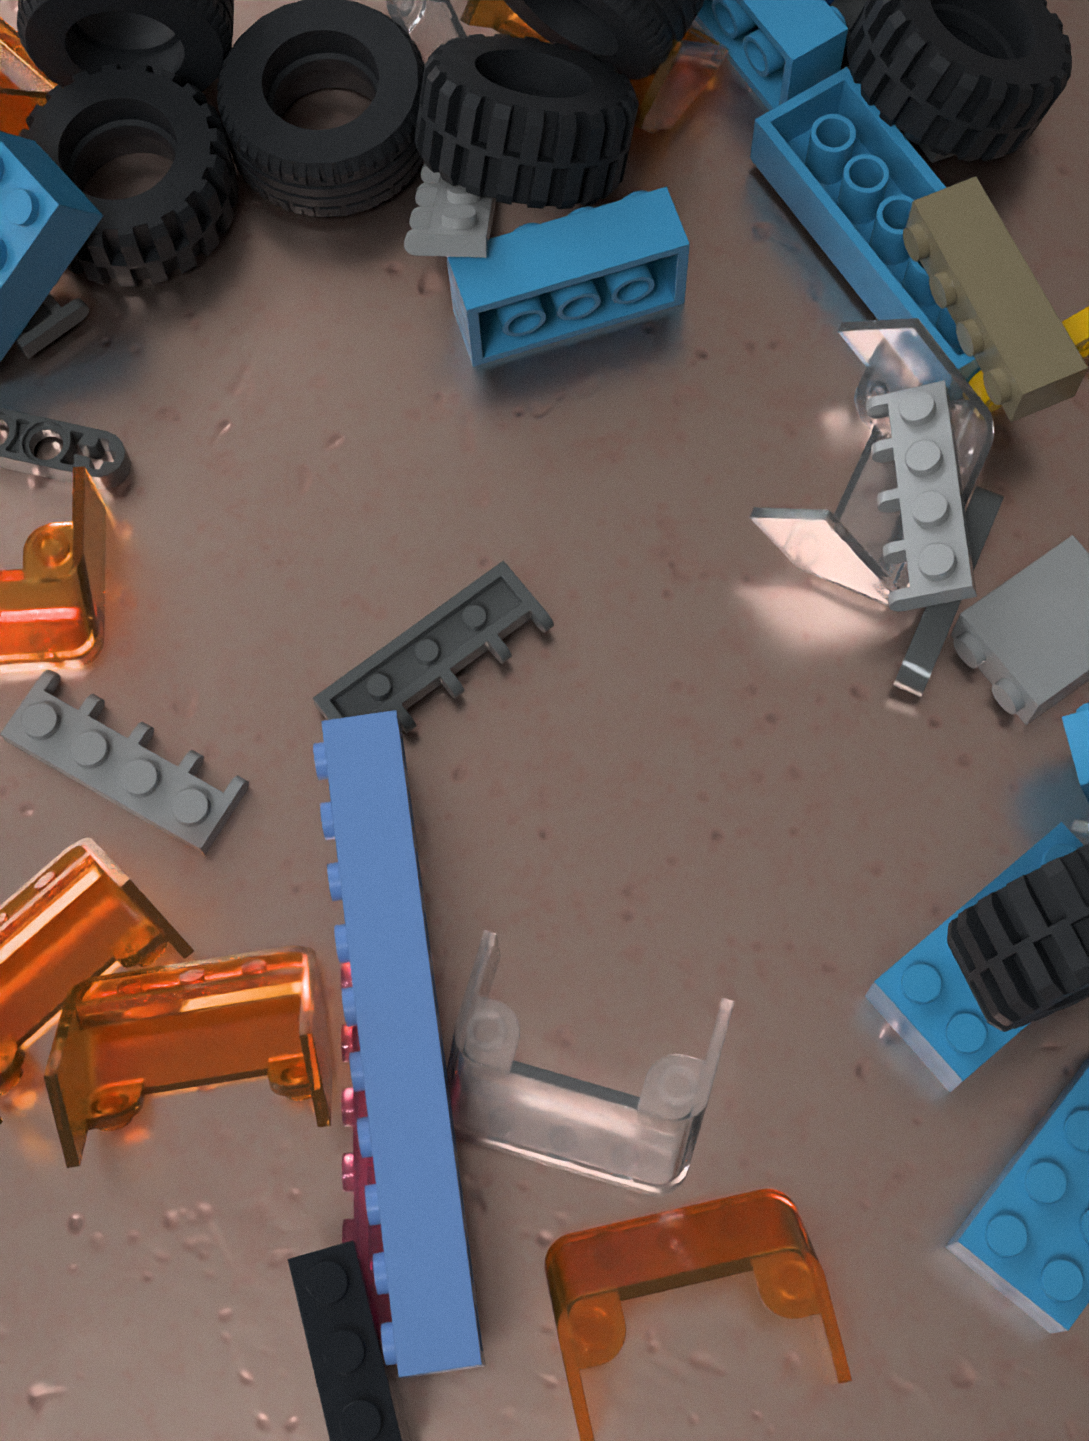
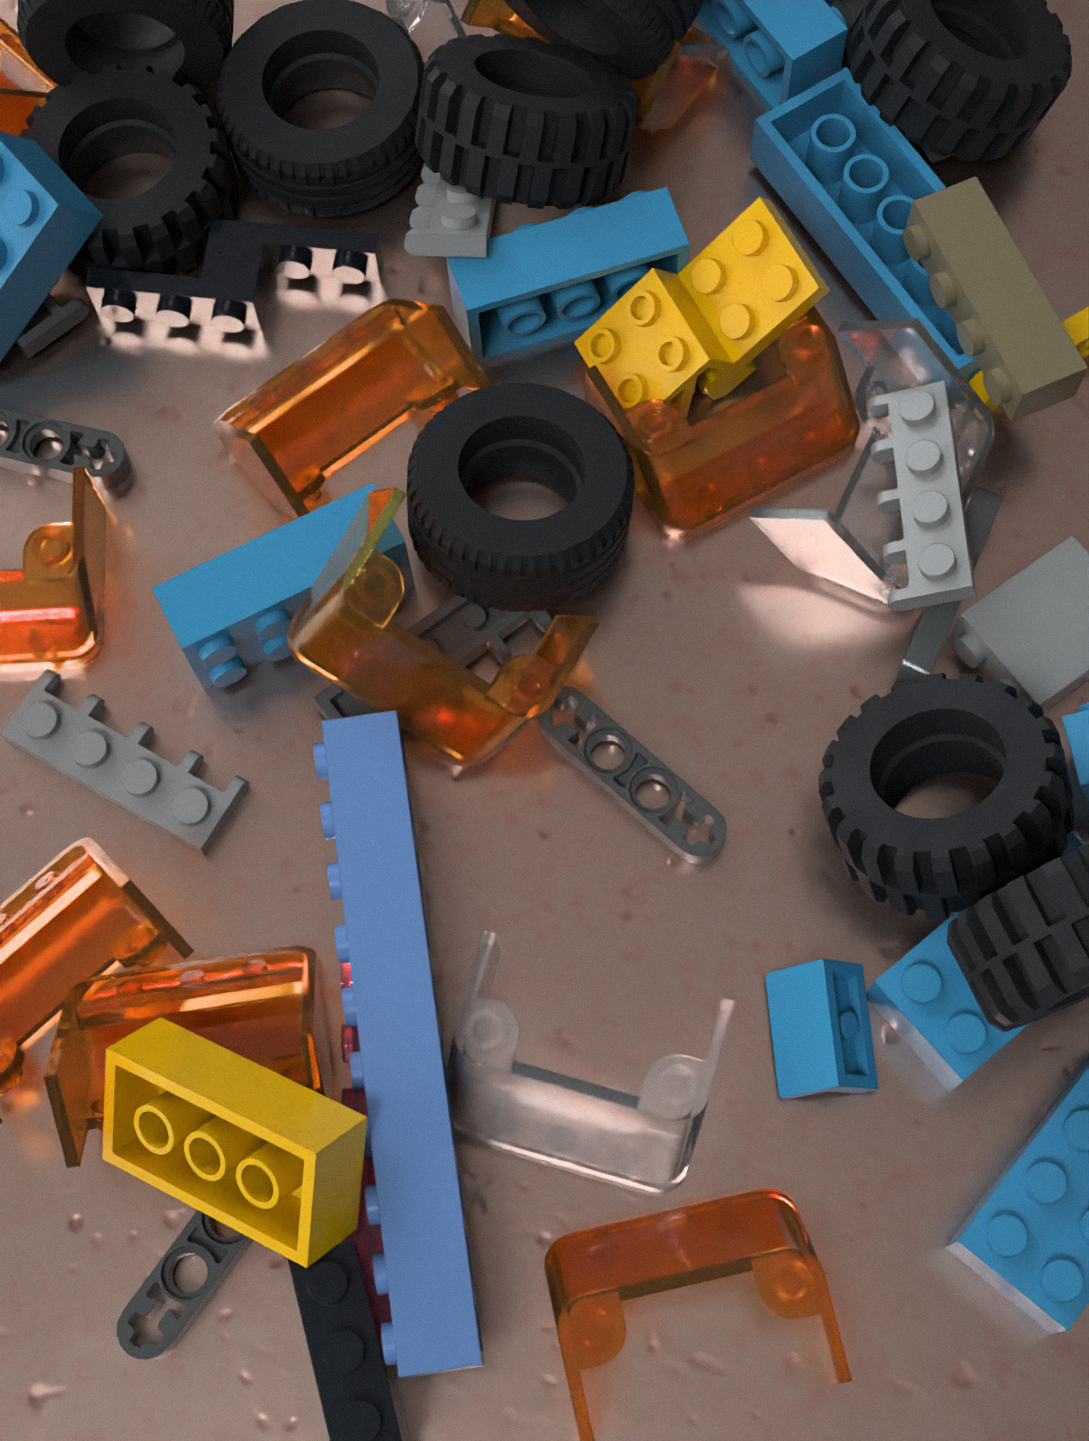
none -> black bracket [85,218,384,333]
none -> yellow brick [102,1017,367,1268]
none -> dark grey beam [116,1210,254,1360]
none -> dark azure brick [152,482,415,690]
none -> clear orange windscreen [211,299,491,519]
none -> clear orange windscreen [286,487,599,764]
none -> black tyre [407,383,635,612]
none -> dark grey beam [536,686,727,864]
none -> yellow piece [574,197,830,435]
none -> clear orange windscreen [585,306,860,539]
none -> dark azure panel [765,958,879,1099]
none -> black tyre [819,673,1074,919]

